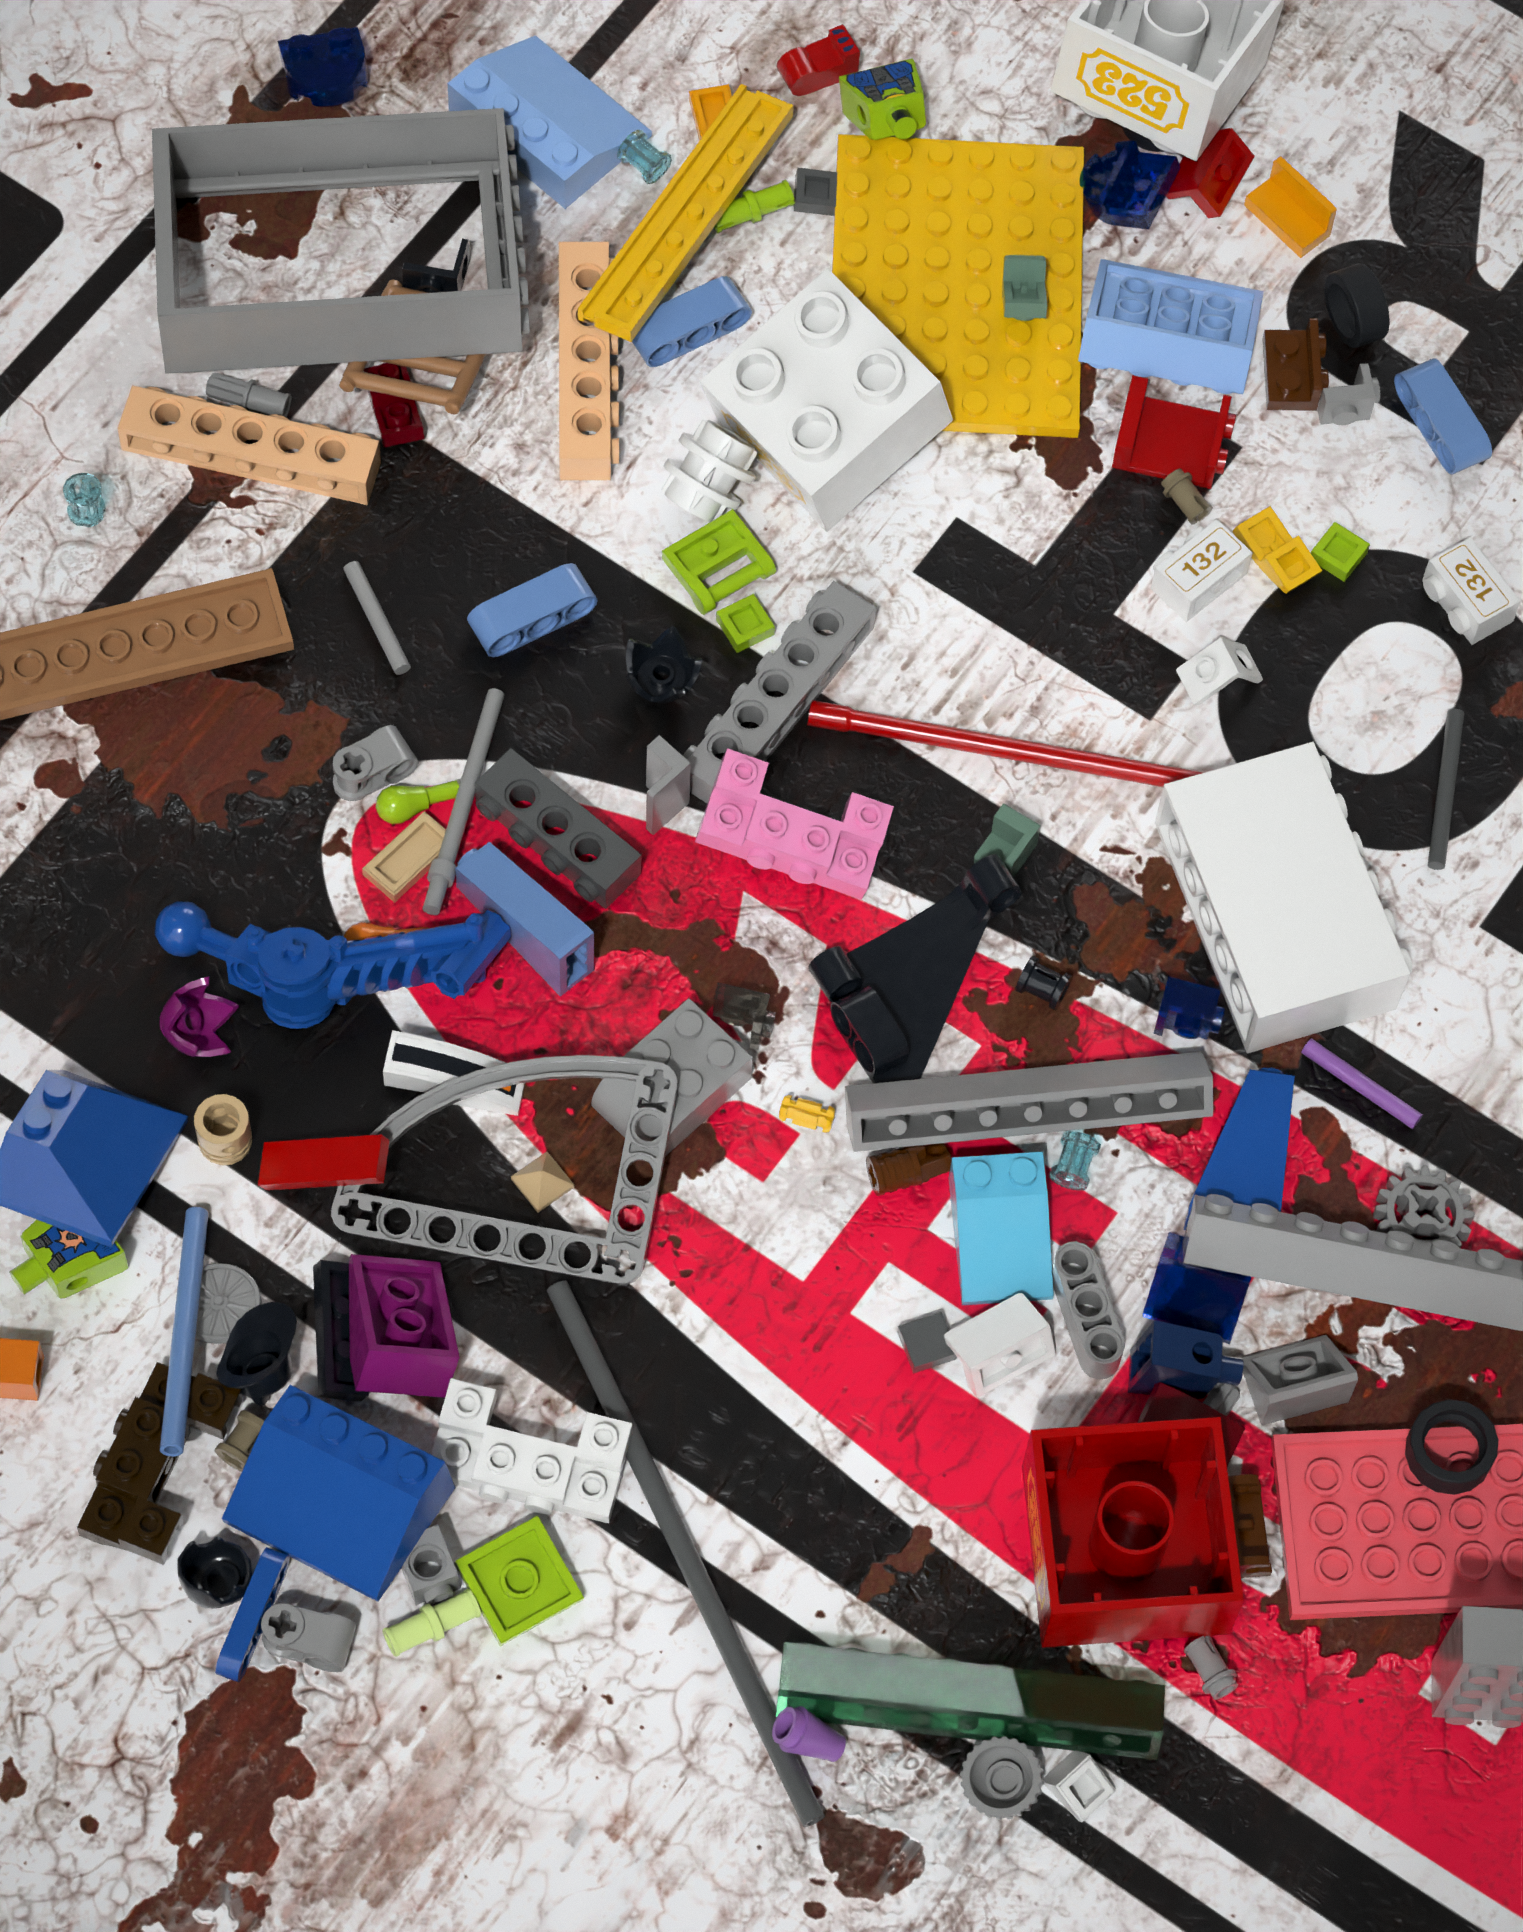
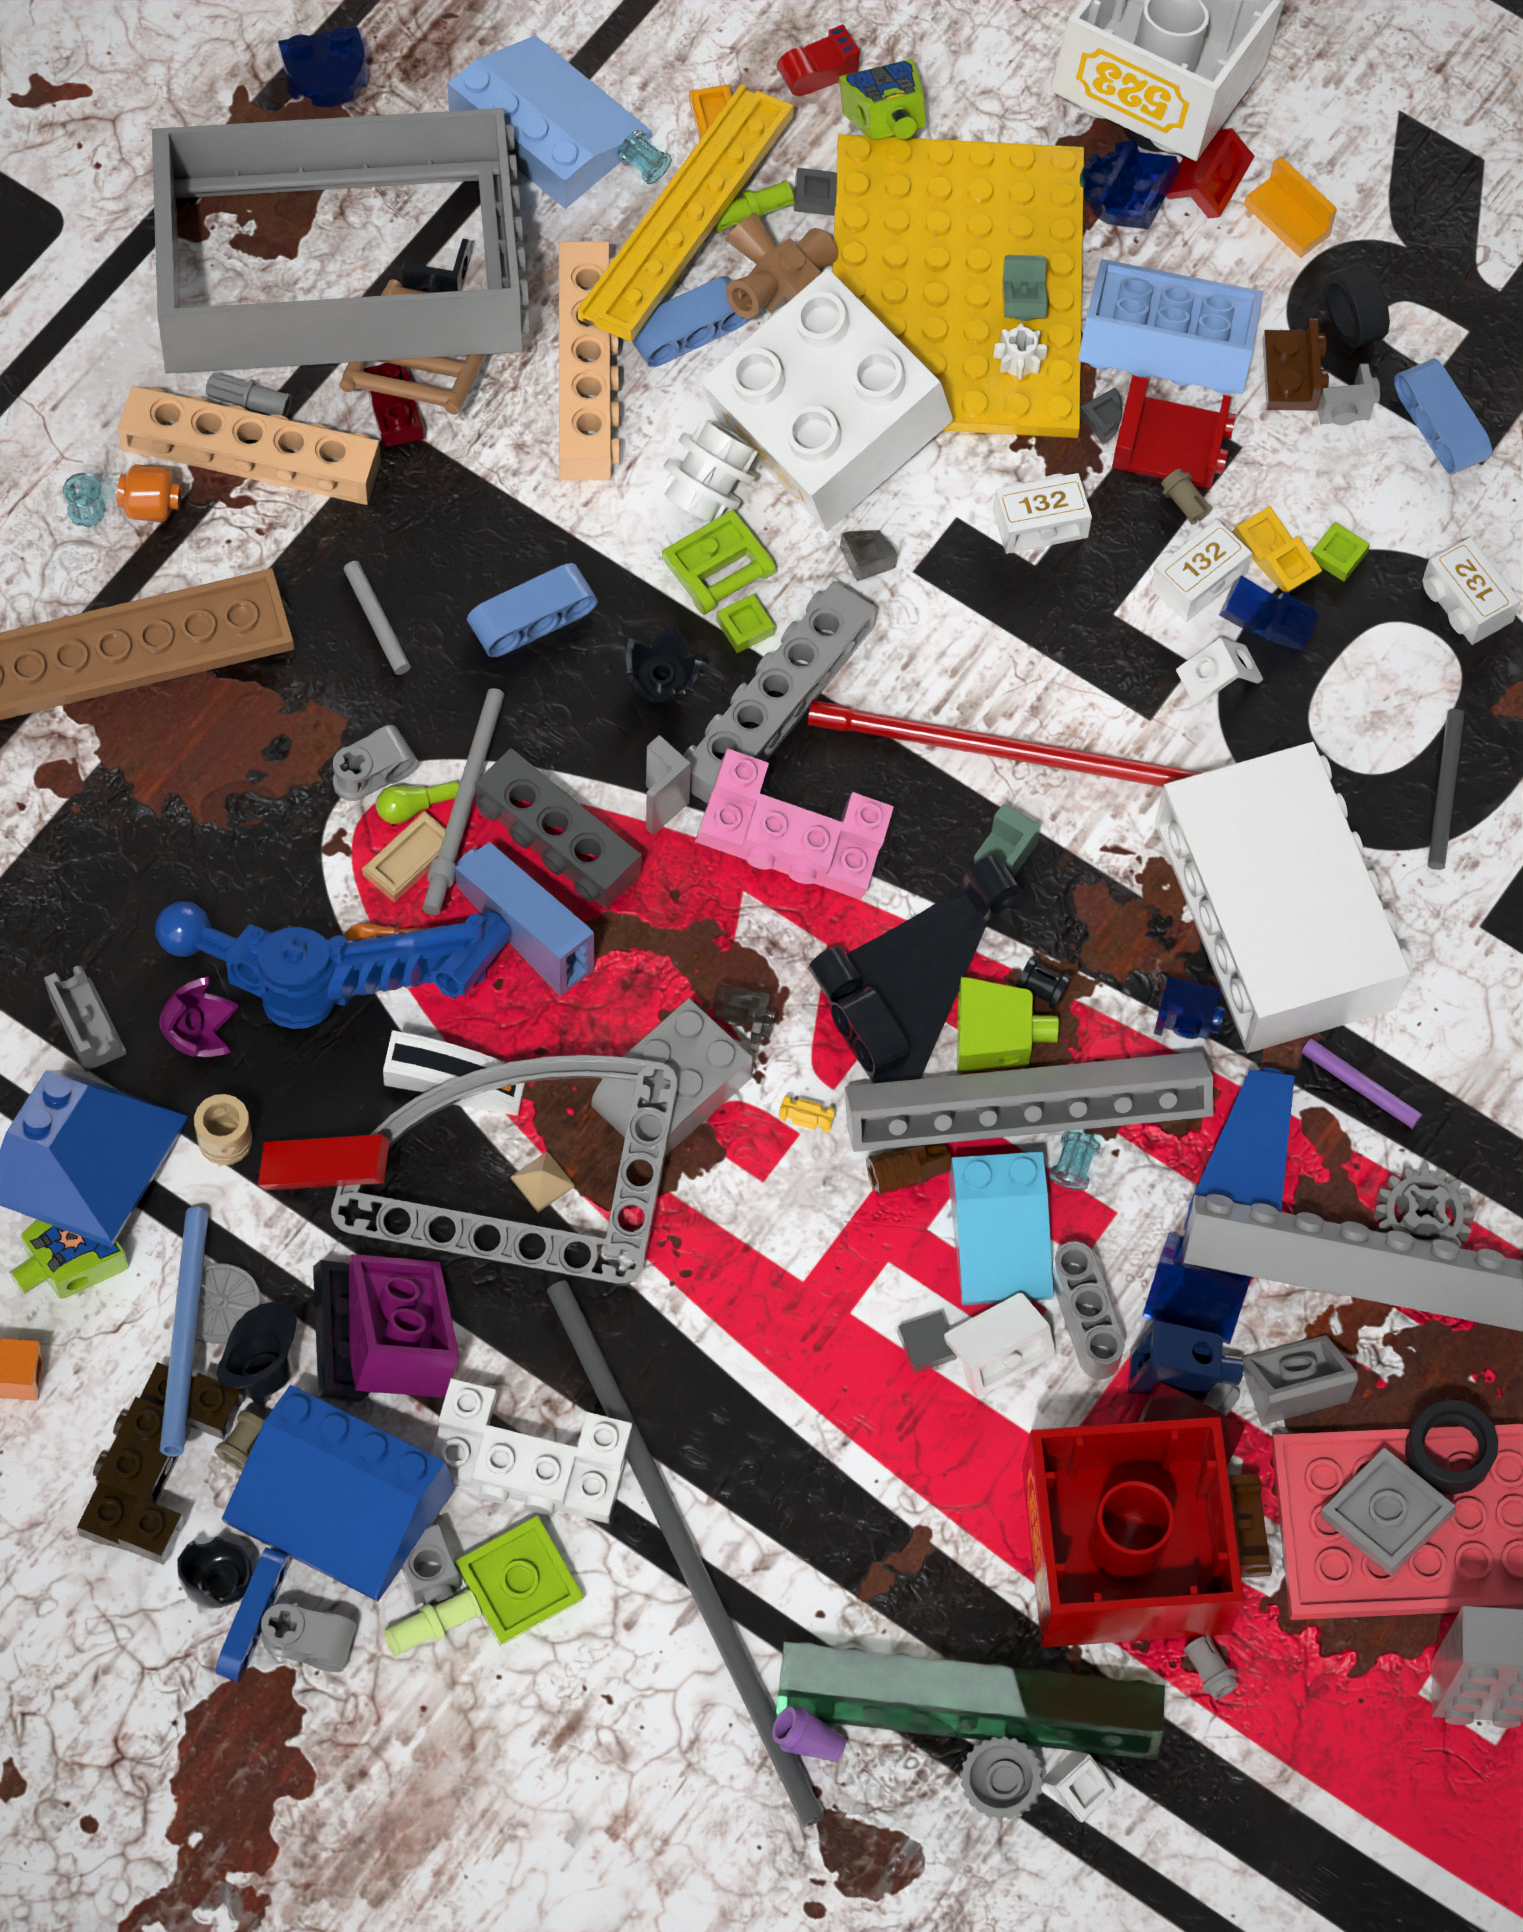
none -> light grey hinge [44,966,126,1072]
none -> orange head [117,464,182,523]
none -> medium nougat brick [725,212,838,319]
none -> clear smoke slope [840,530,898,582]
none -> lime torso [957,977,1059,1074]
none -> white gear [993,324,1047,379]
none -> white brick [993,473,1092,554]
none -> dark grey tile [1080,388,1122,445]
none -> clear blue slope [1219,575,1320,650]
none -> light grey plate [1321,1447,1456,1577]

